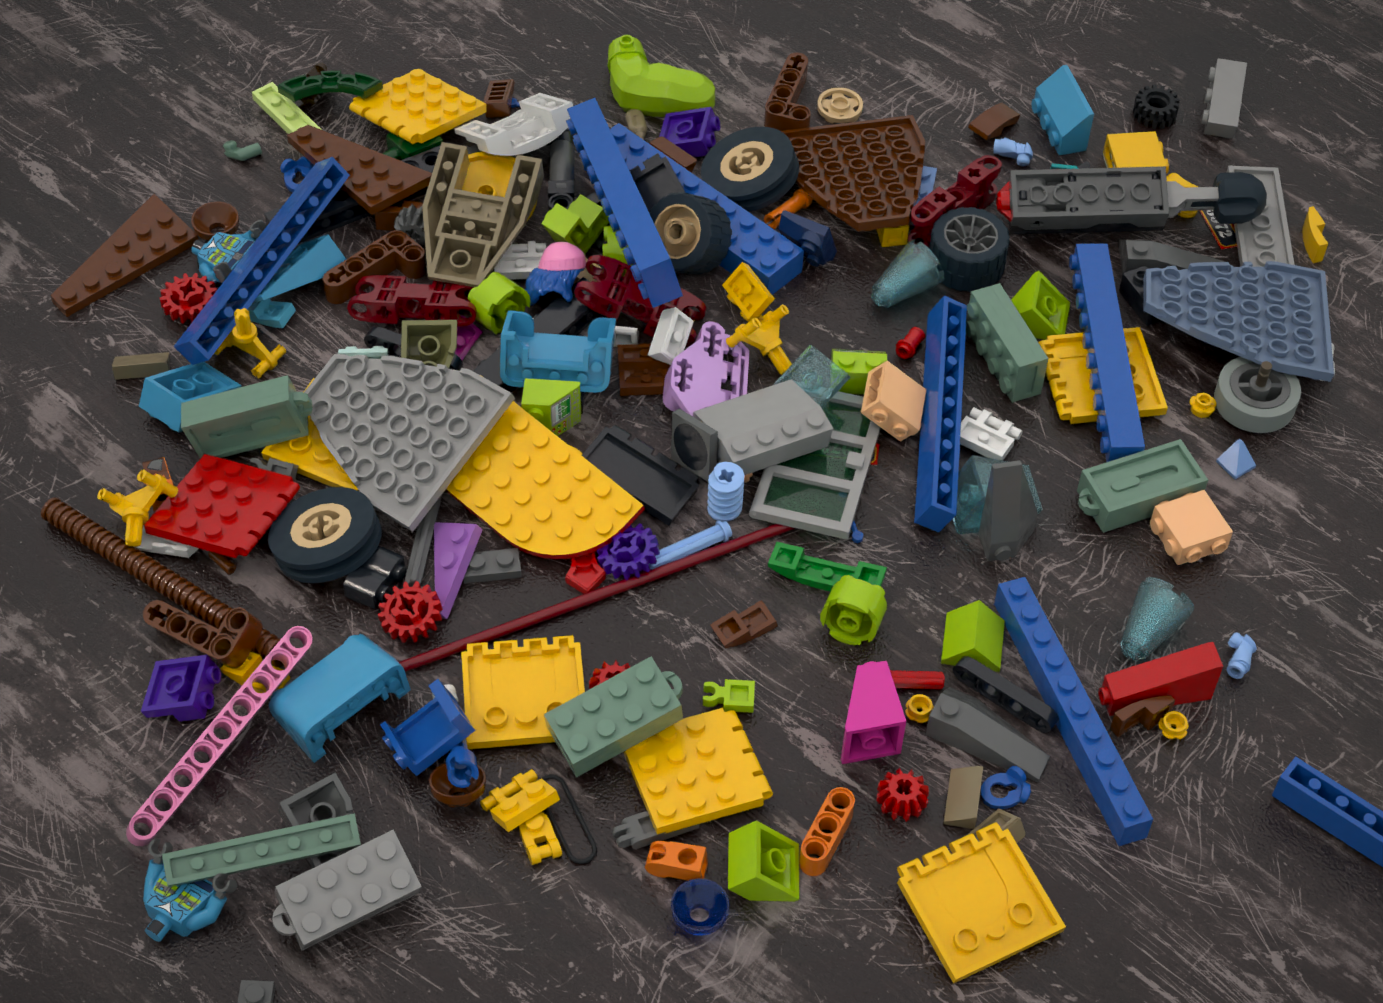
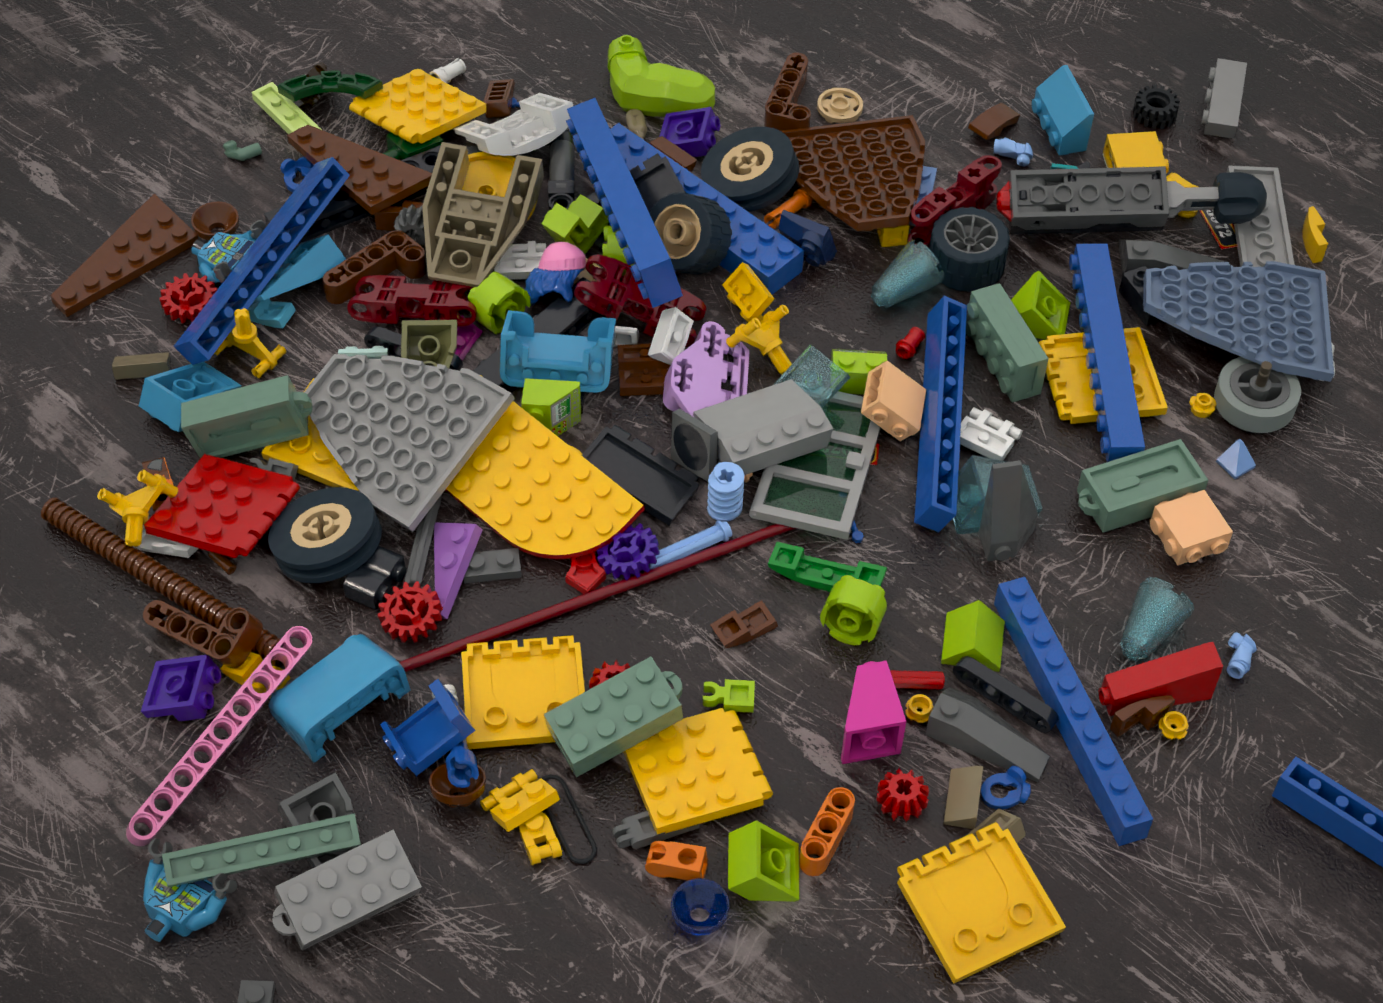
none -> white pin [430,58,466,84]

